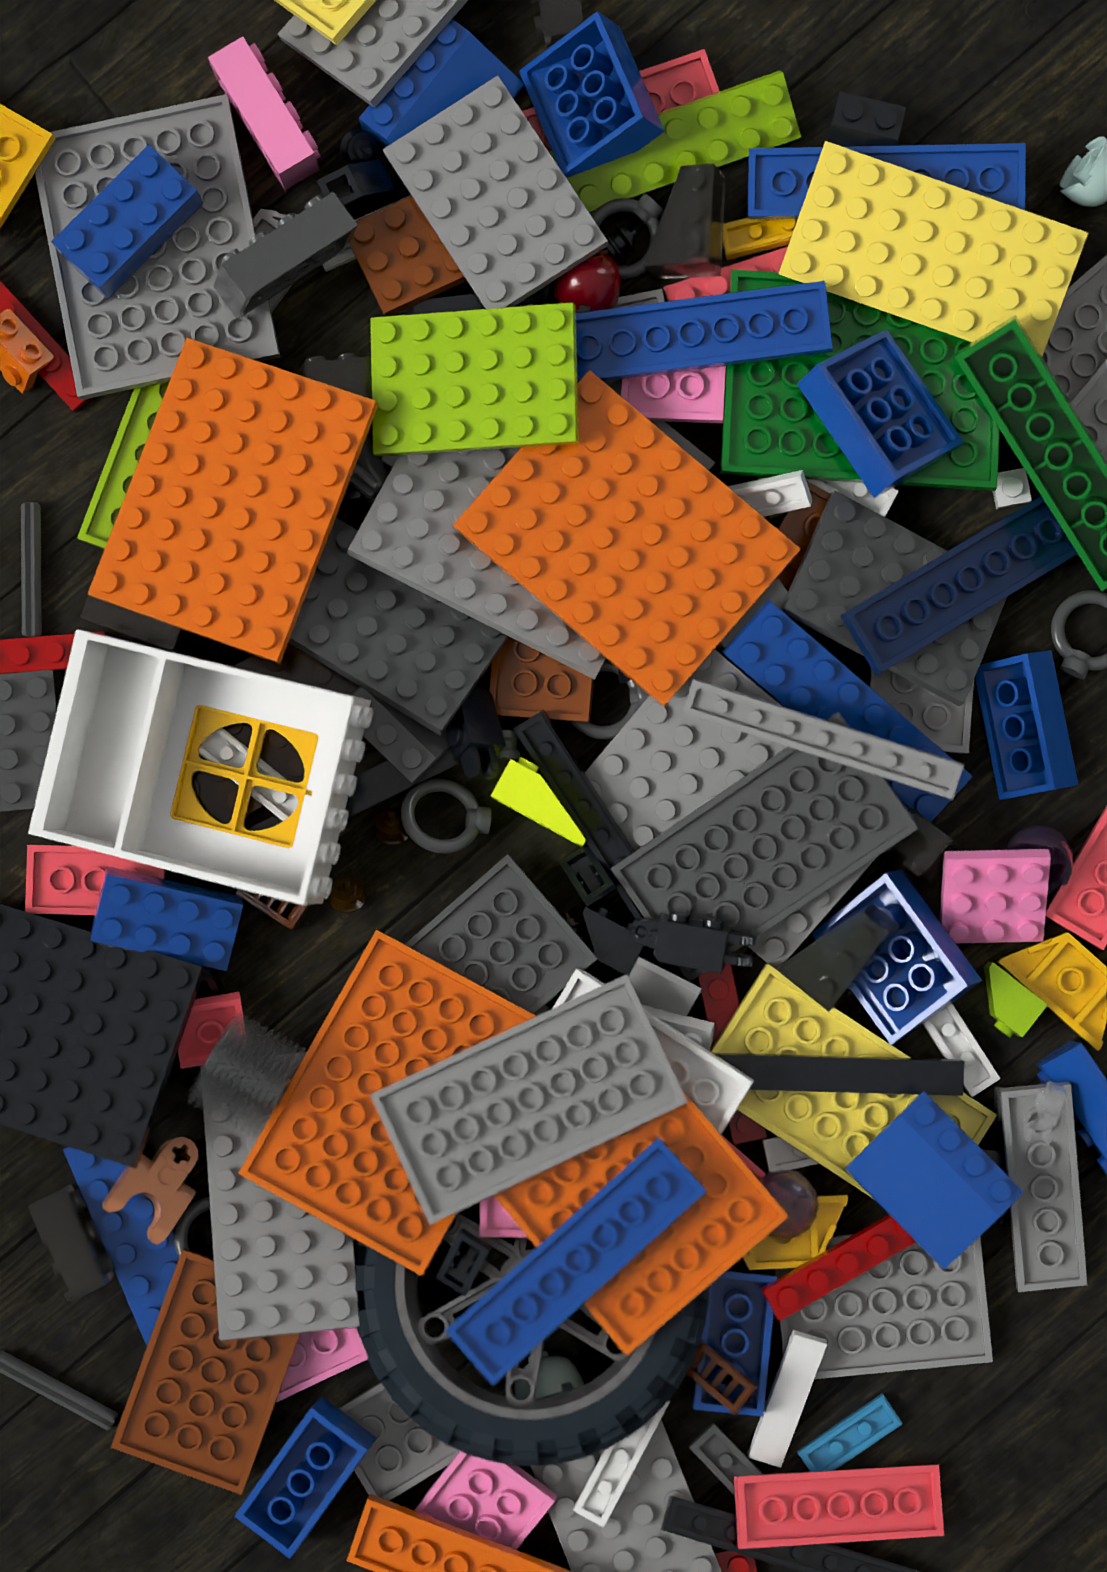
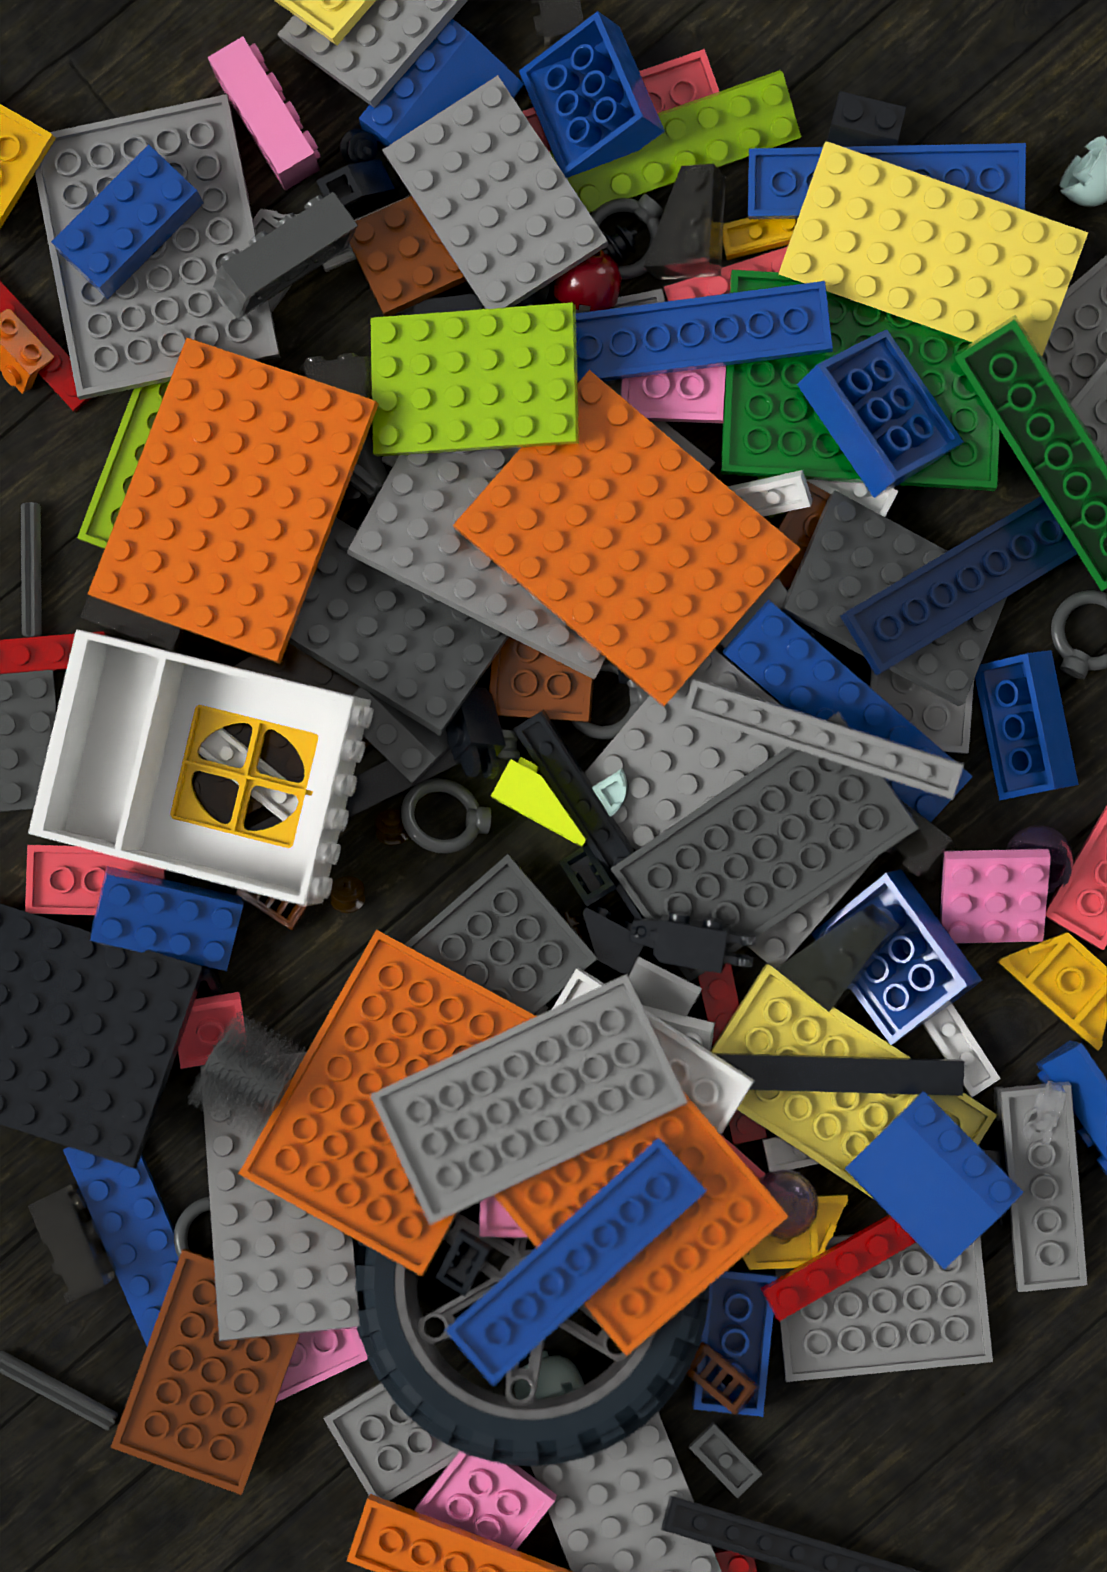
nougat piece [102,1137,198,1245] -> none
blue brick [234,1396,377,1559] -> none
white plate [573,1401,670,1528] -> none
coral plate [734,1464,944,1549] -> none
white tile [747,1330,827,1468] -> none
dark azure tile [797,1393,903,1472] -> none
lime slope [984,961,1047,1038] -> none
white plate [993,468,1032,509] -> none
none -> light aqua tile [592,769,628,817]

